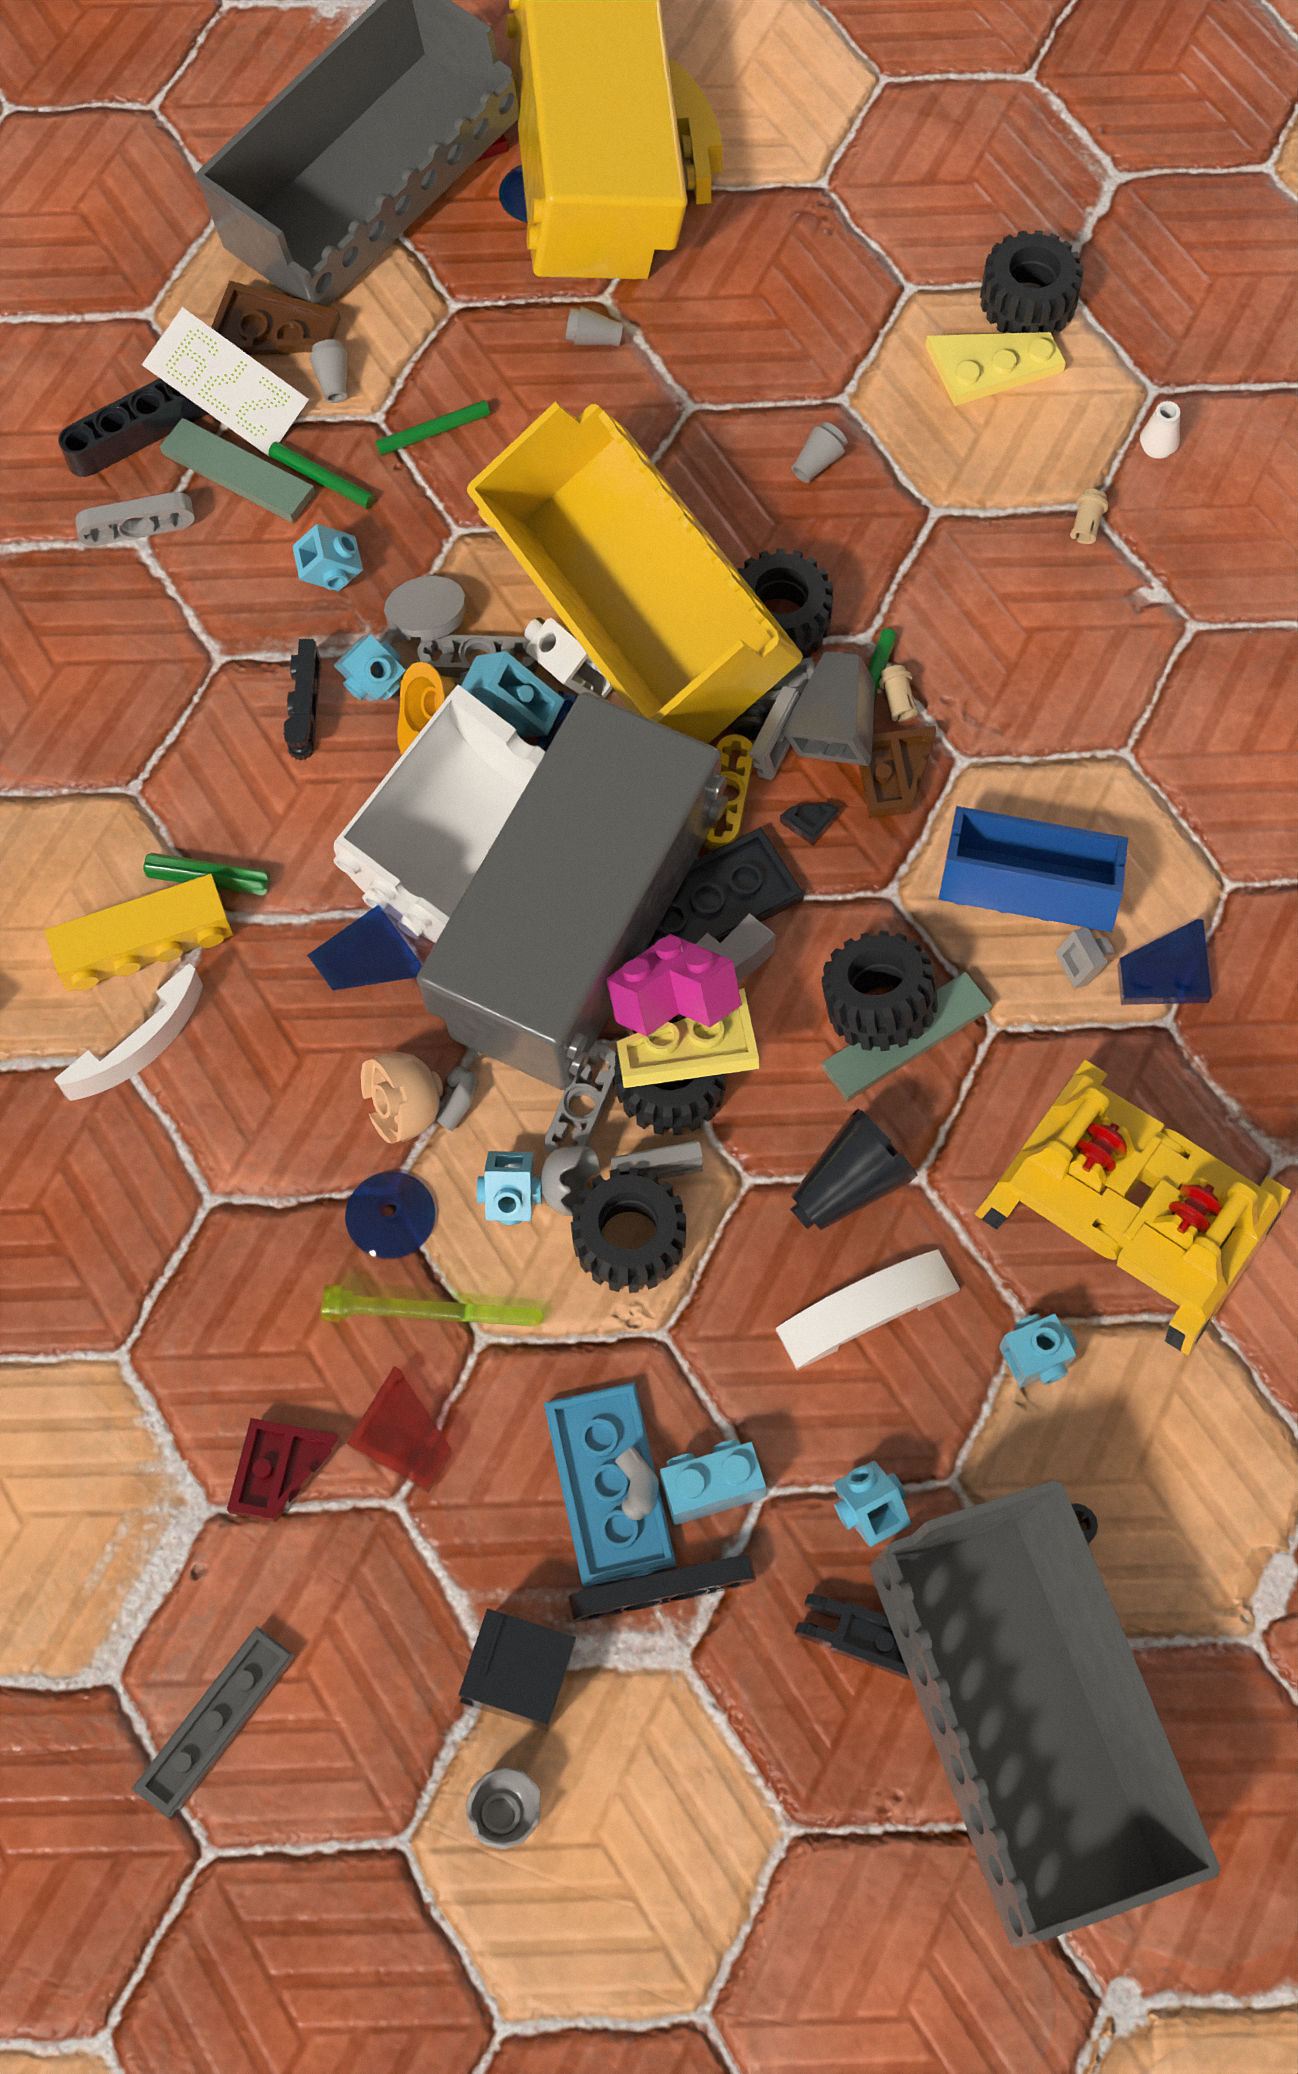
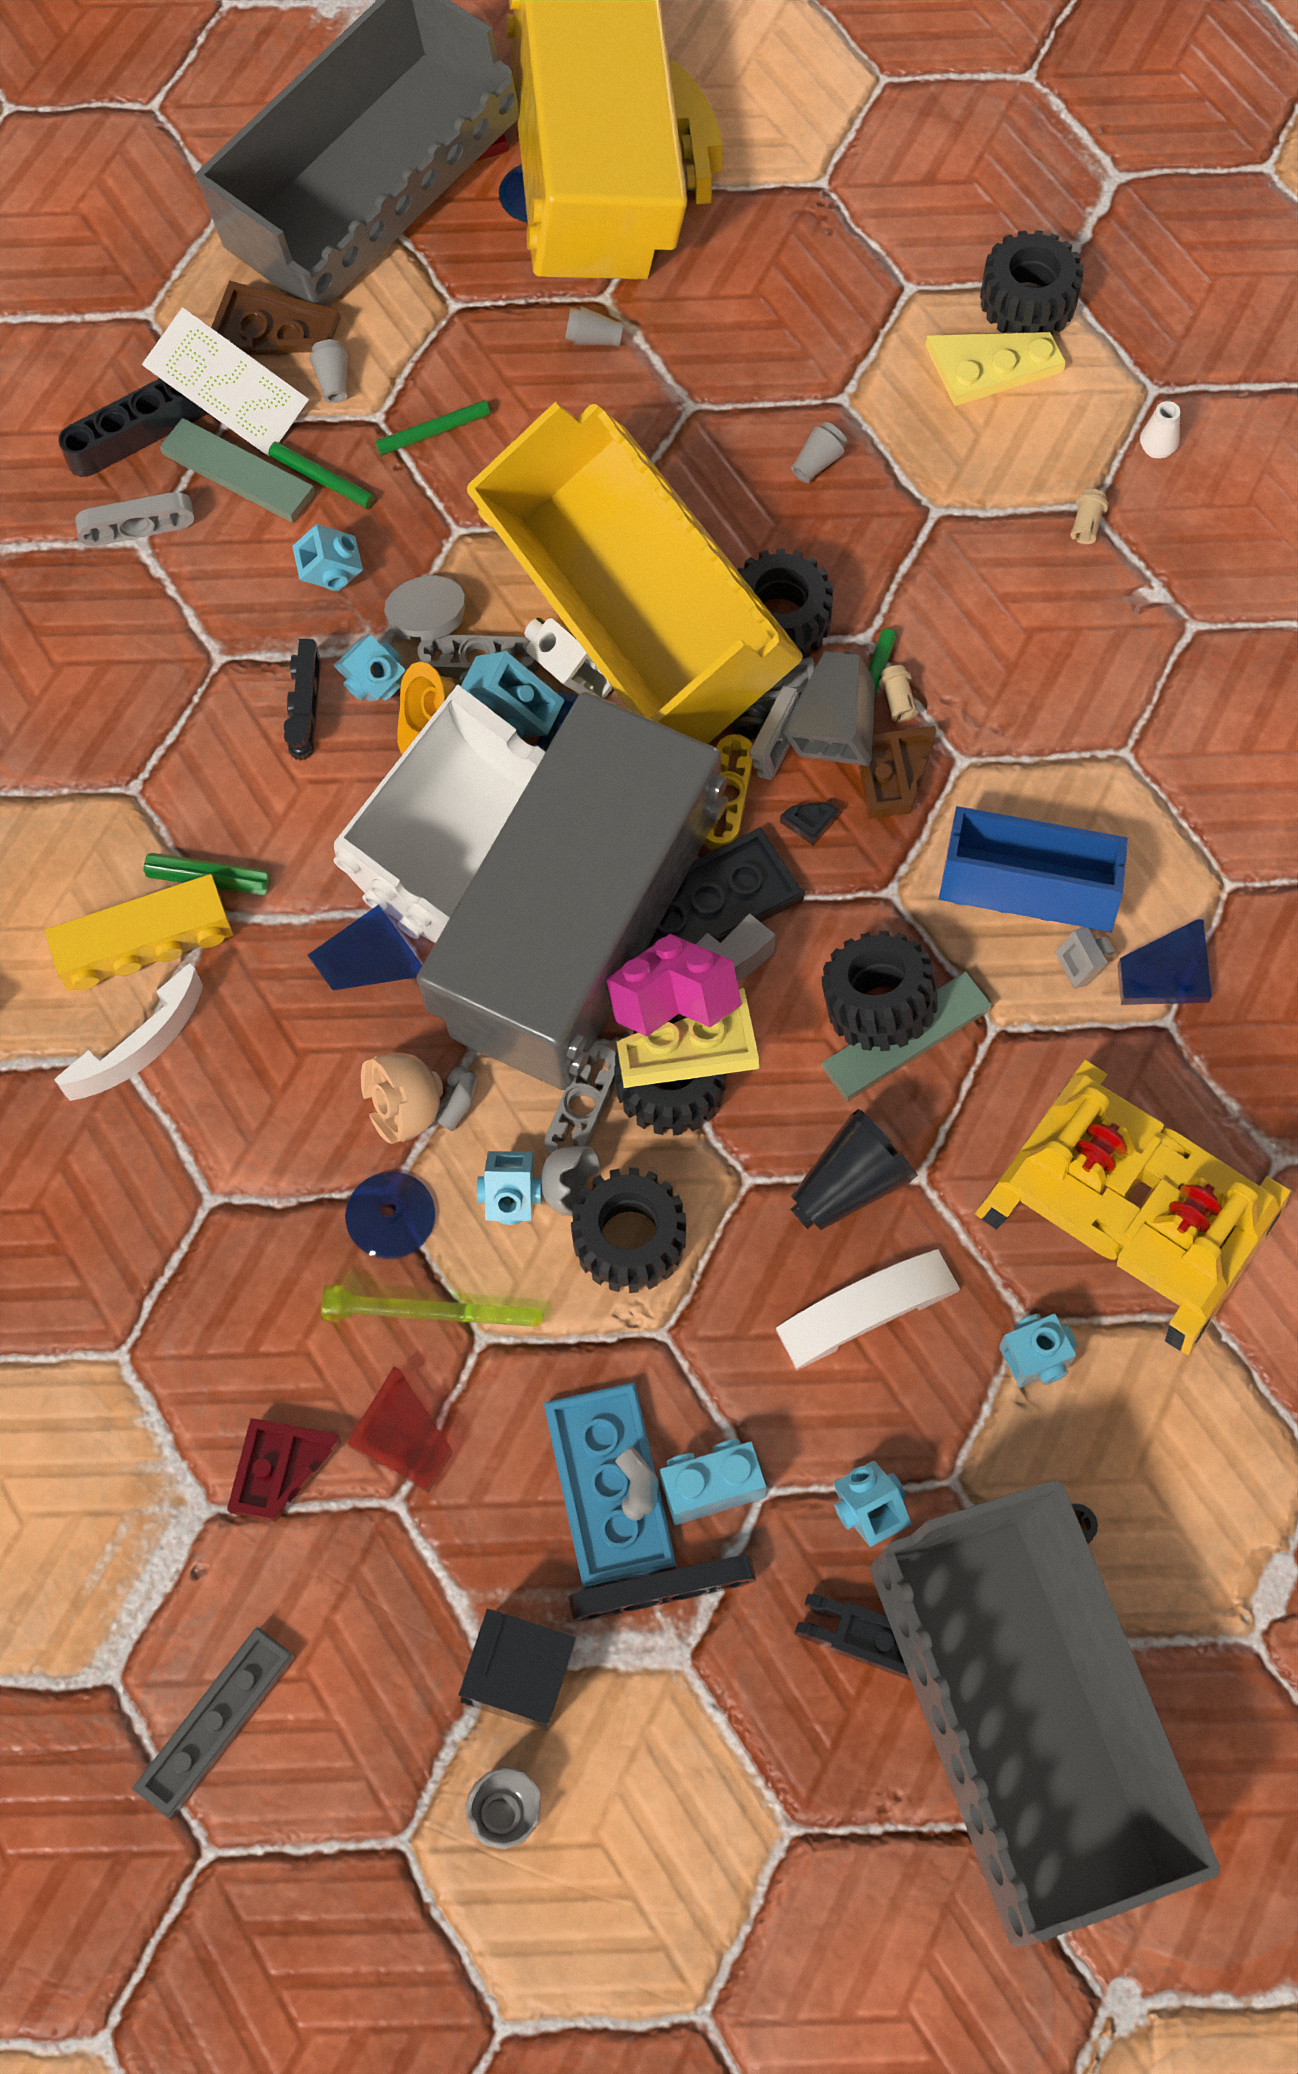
light grey tile [611,1141,703,1180] -> none

